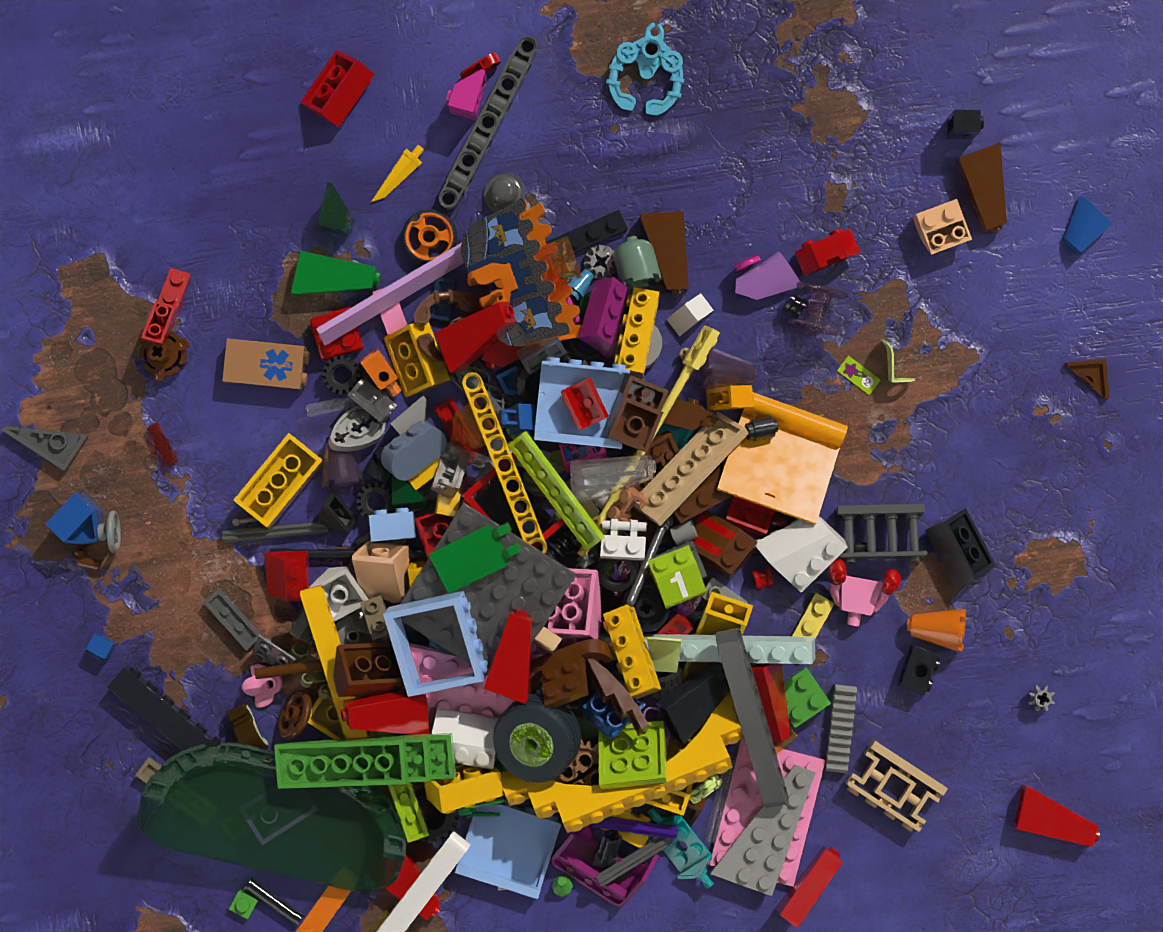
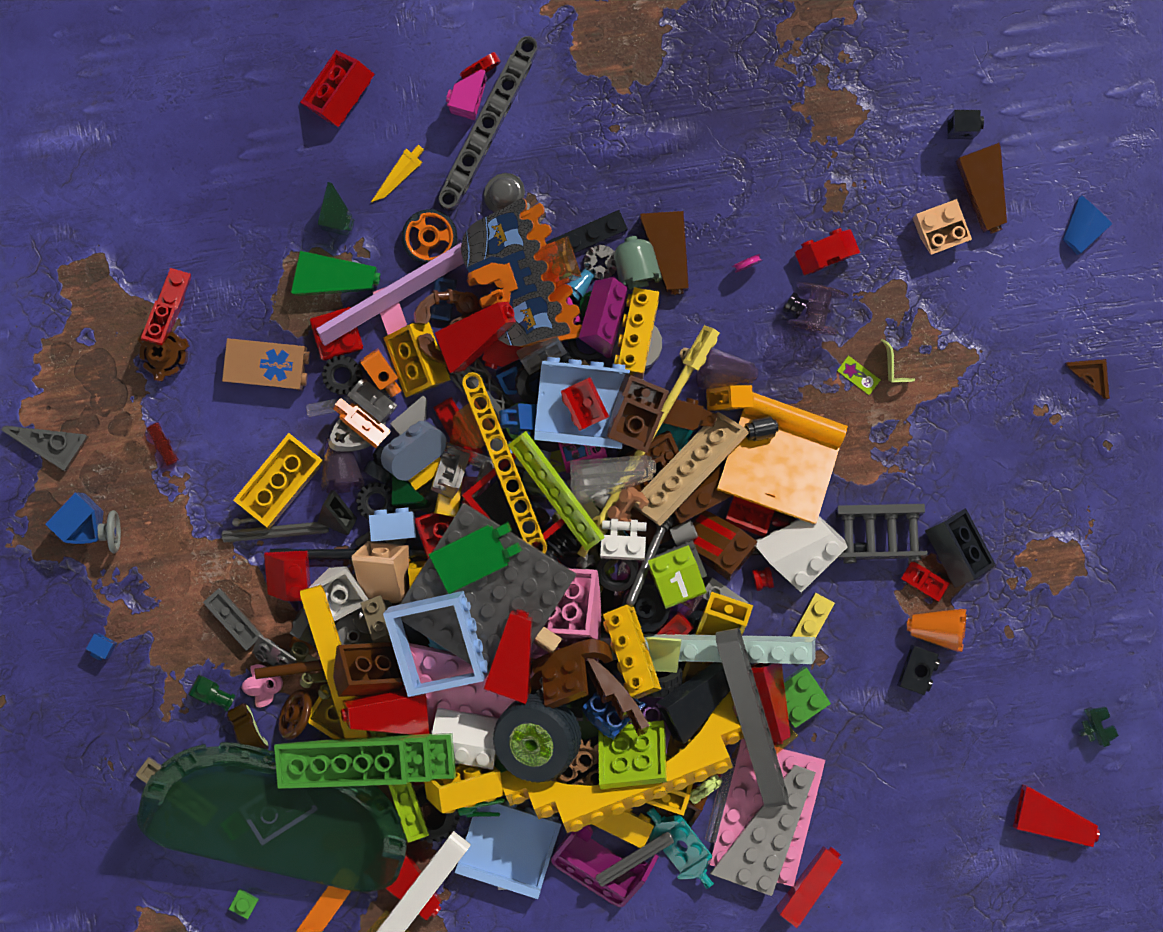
reddish brown arm [72,545,101,571] -> none
black brick [107,666,260,799] -> none
black pin [243,876,305,926] -> none
bright green rock [552,875,573,897] -> none
dark purple axle [591,816,678,840] -> none
black piece [592,830,622,869] -> none
medium azure piece [606,23,684,116] -> none
white slope [667,293,714,337] -> none
medium lavender panel [735,251,801,300] -> none
light grey gear [824,684,857,773] -> none
bright pink torso [828,559,901,626] -> none
tan fence [844,739,948,832] -> none
light grey gear [1027,685,1055,711] -> none
none -> dark green connector [188,675,235,712]
none -> hinge [333,398,391,449]
none -> red slope [901,562,950,602]
none -> clear green hips [1079,706,1119,747]

